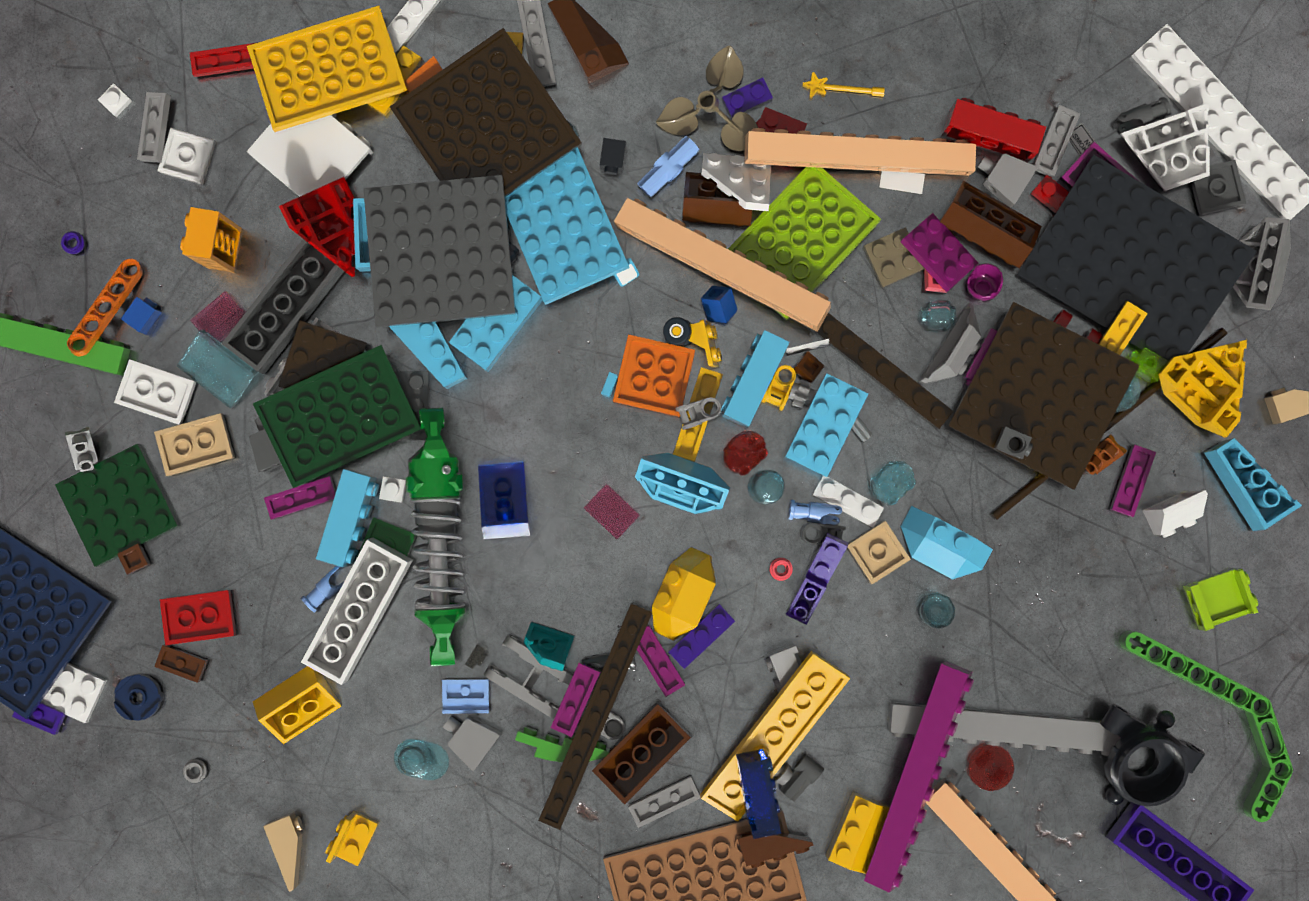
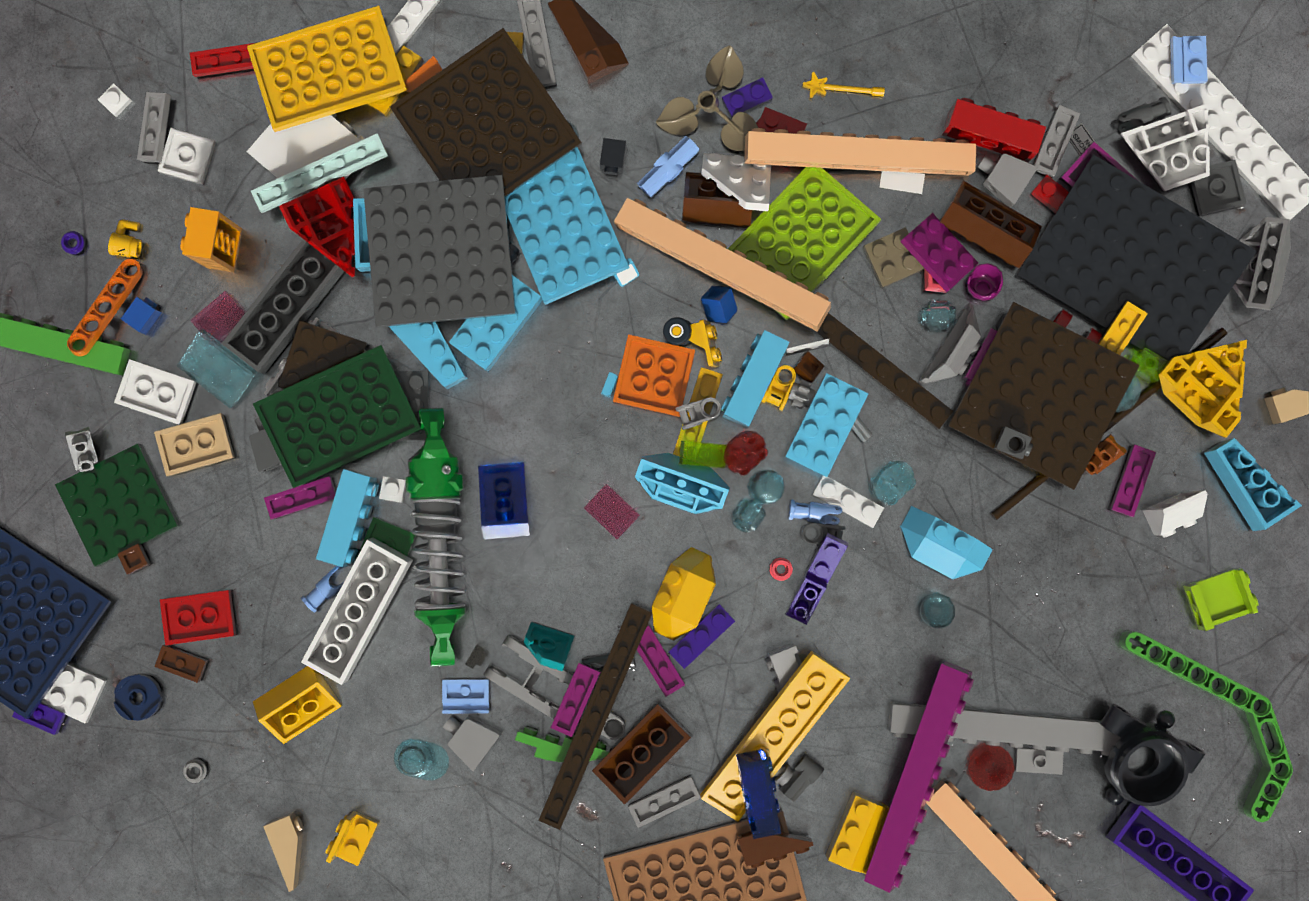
tan plate [847,521,911,584] -> none
none -> yellow piece [108,219,142,258]
none -> light aqua plate [251,133,388,213]
none -> clear neon green plate [679,441,727,468]
none -> clear light blue head [732,497,766,533]
none -> light grey plate [1014,748,1064,775]
none -> light blue plate [1170,36,1207,84]

